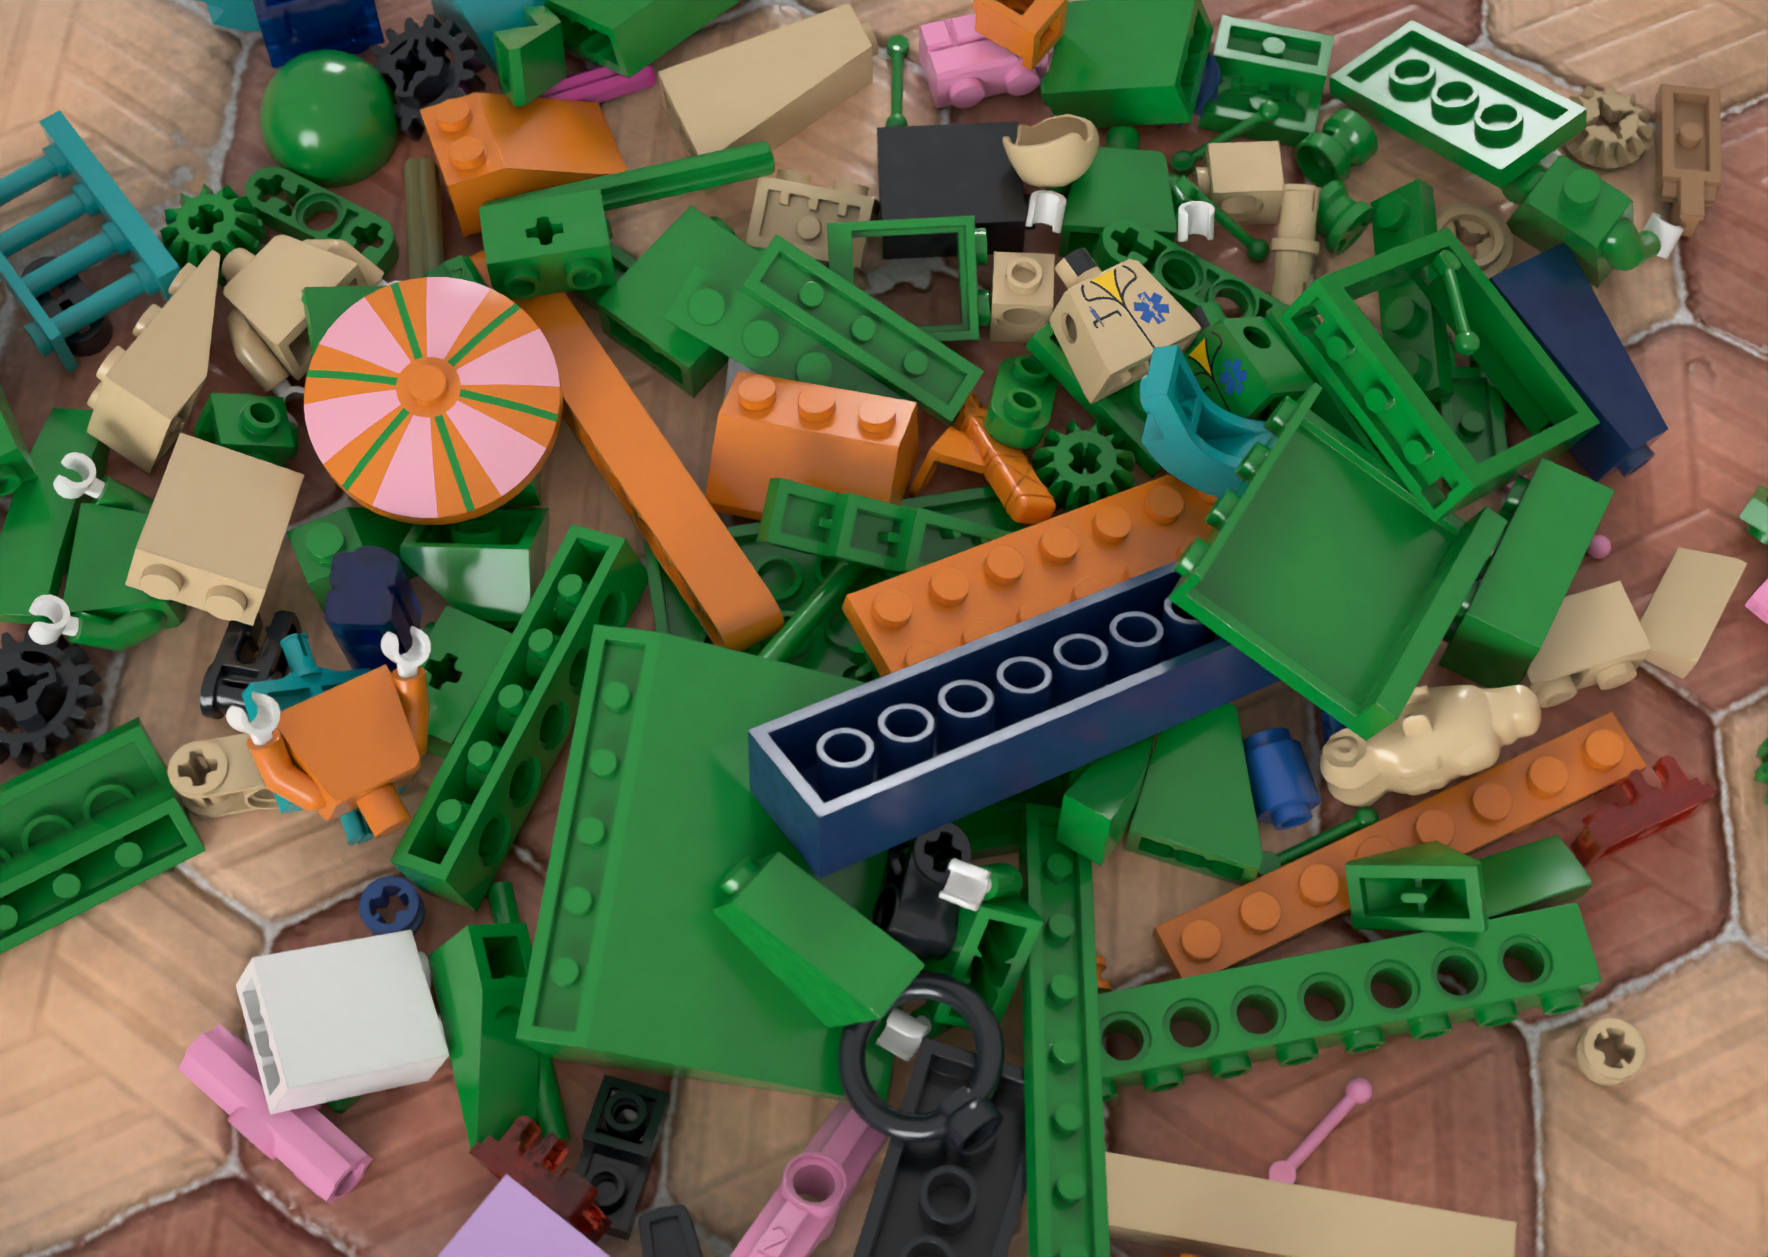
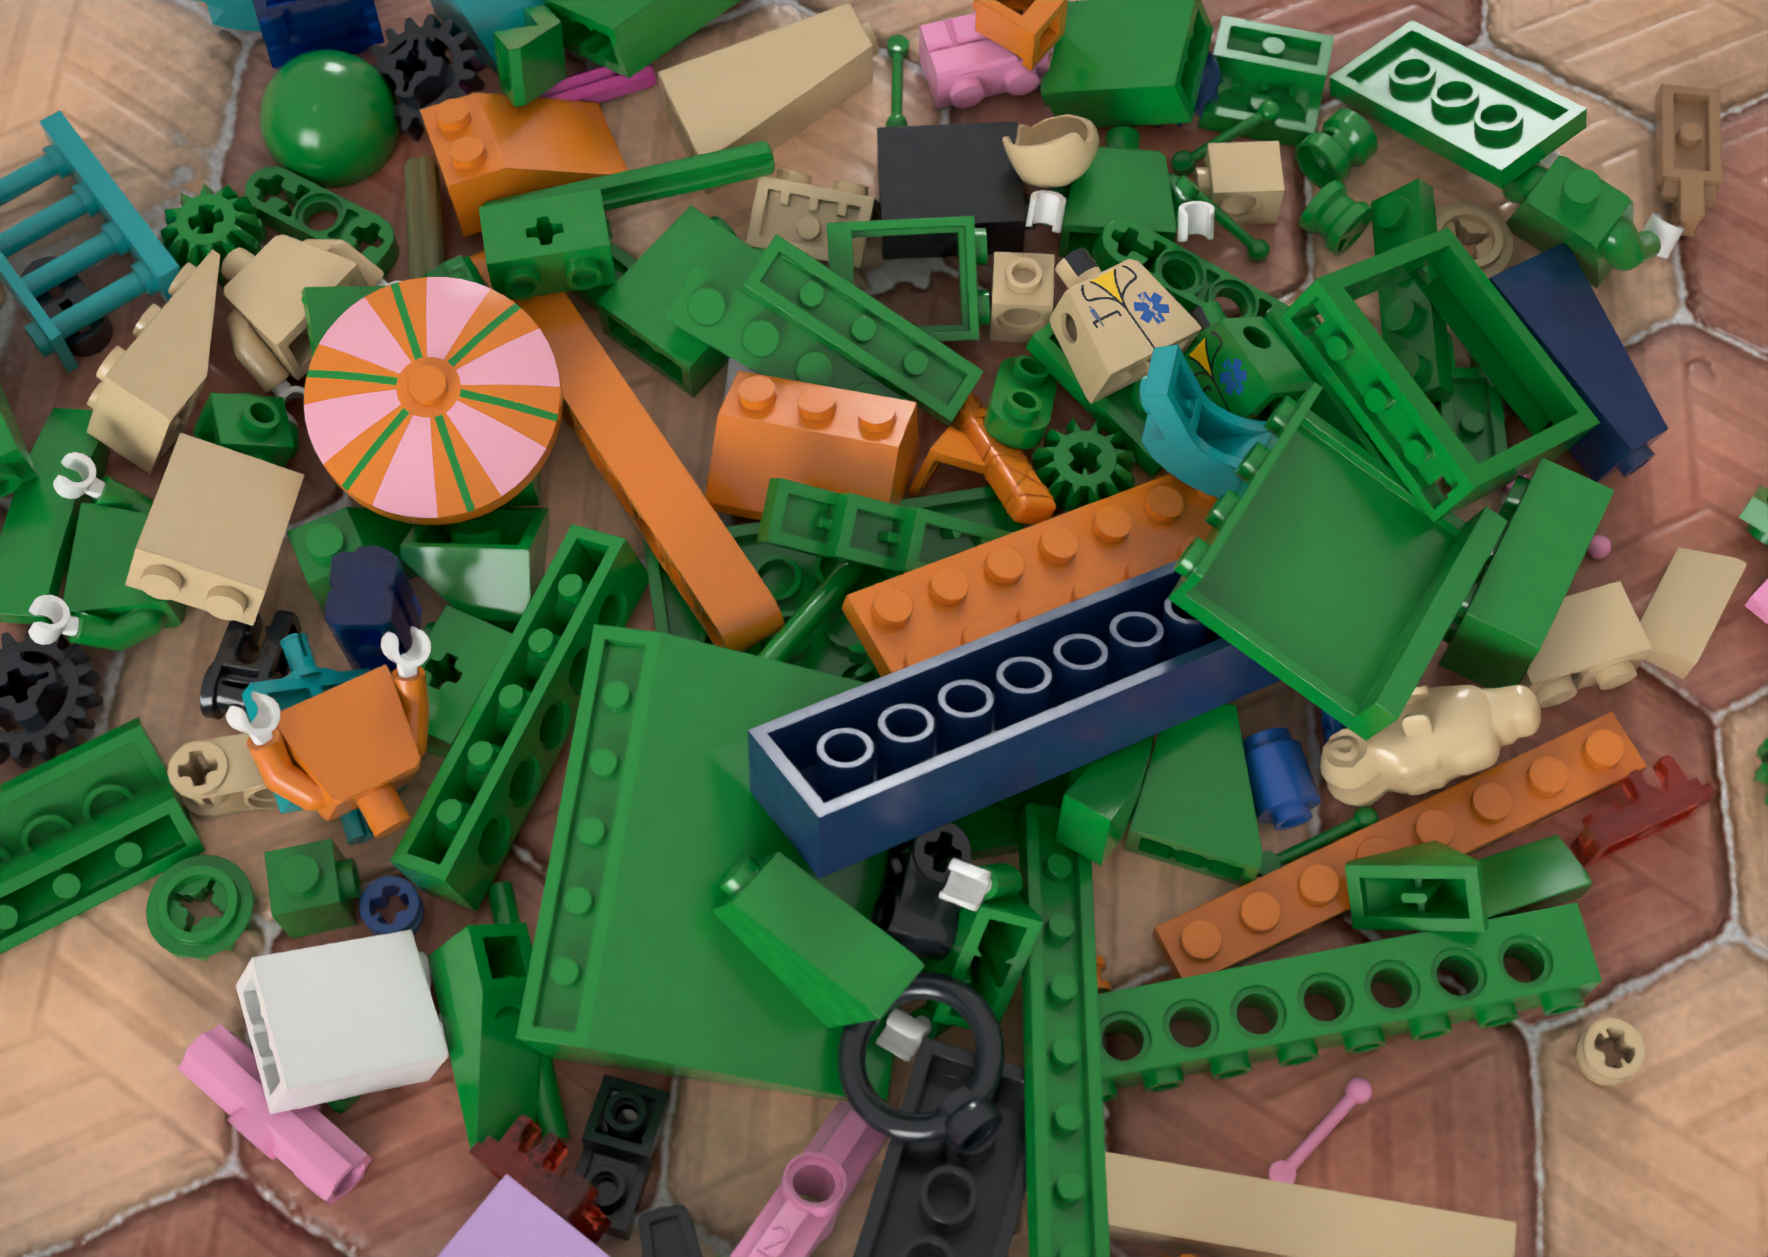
tan pin [1271,184,1321,306] -> none
green hinge [1433,250,1480,356] -> none
tan gear [1563,84,1654,169] -> none
none -> green gear [146,855,257,962]
none -> green brick [264,838,361,939]

